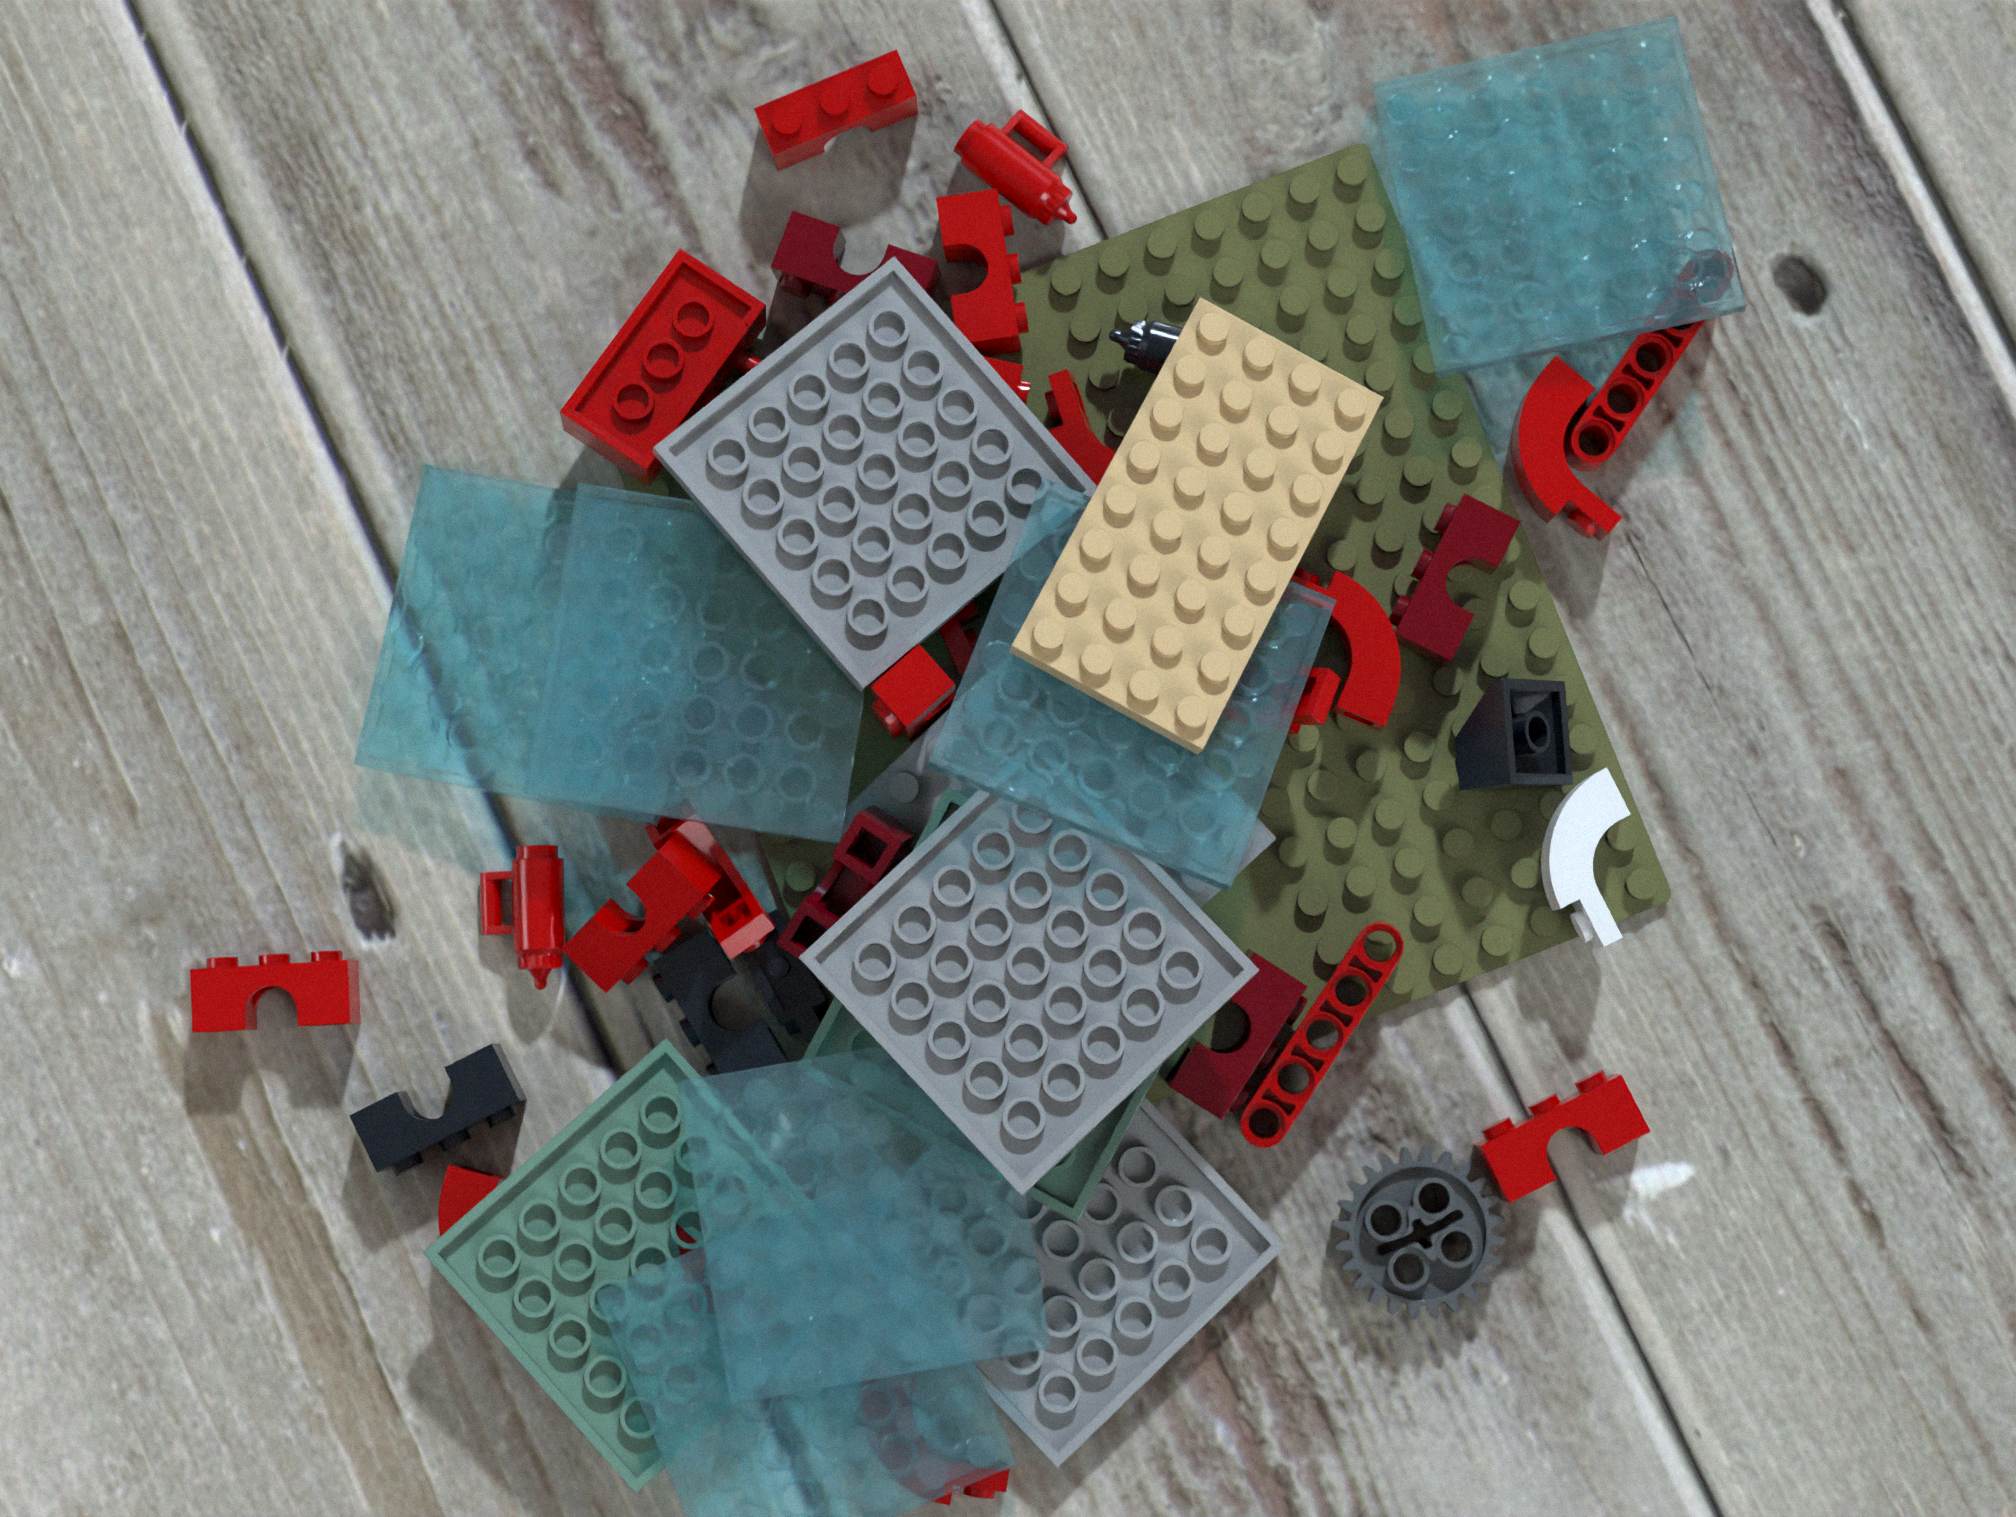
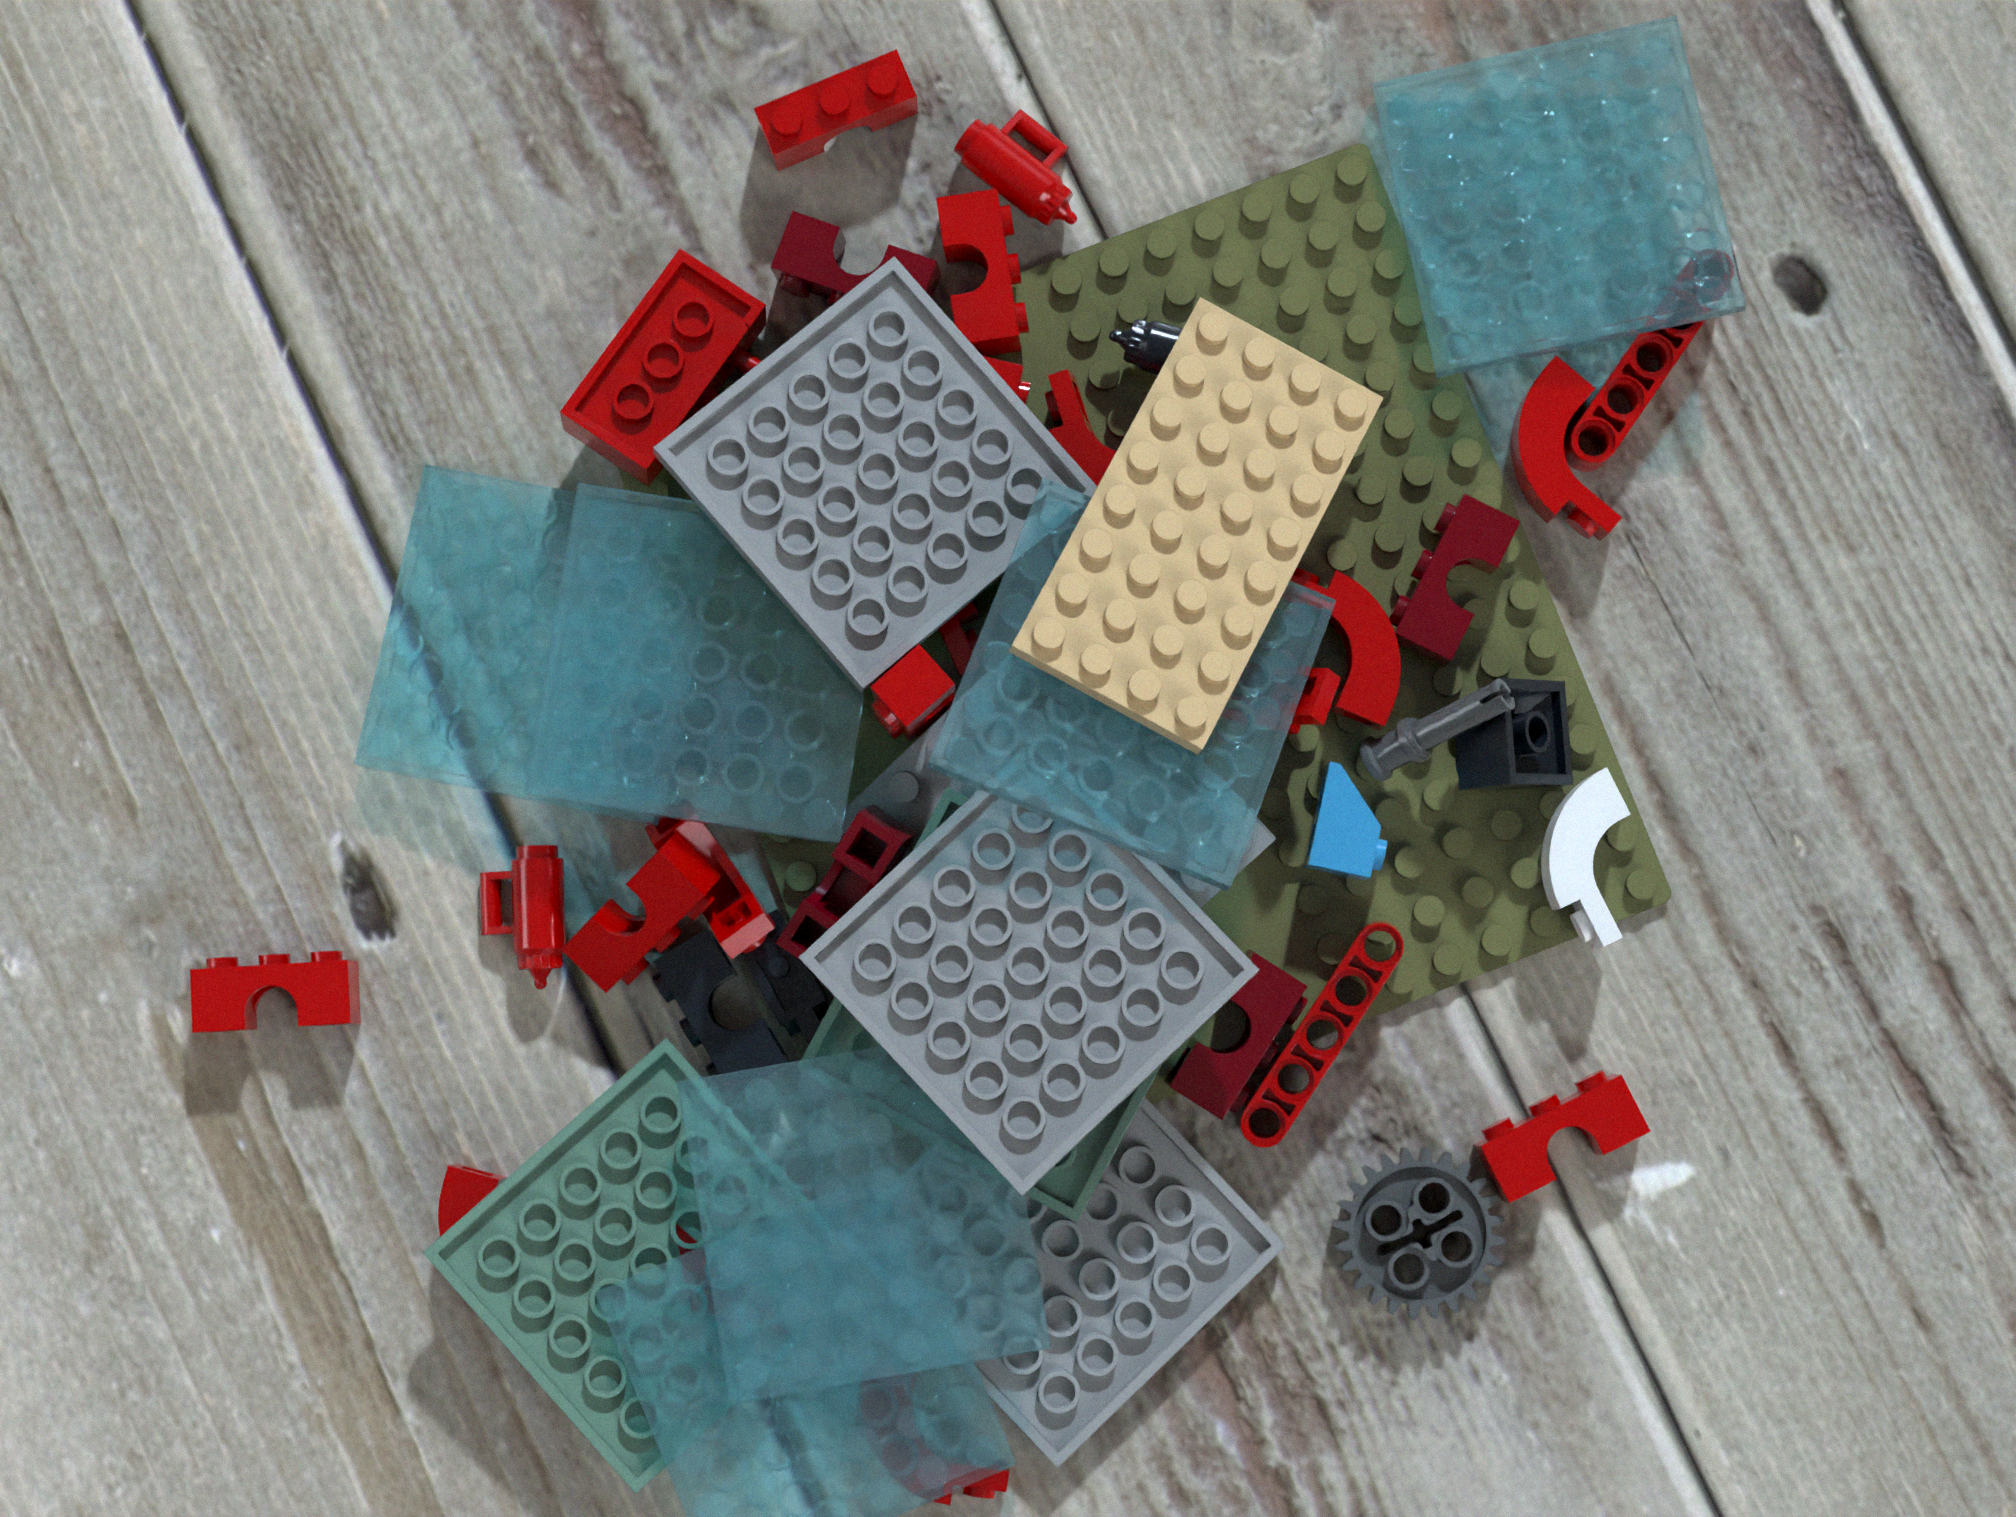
black arch [350,1044,527,1176] -> none
none -> dark azure slope [1304,761,1387,881]
none -> dark grey pin [1360,678,1515,782]

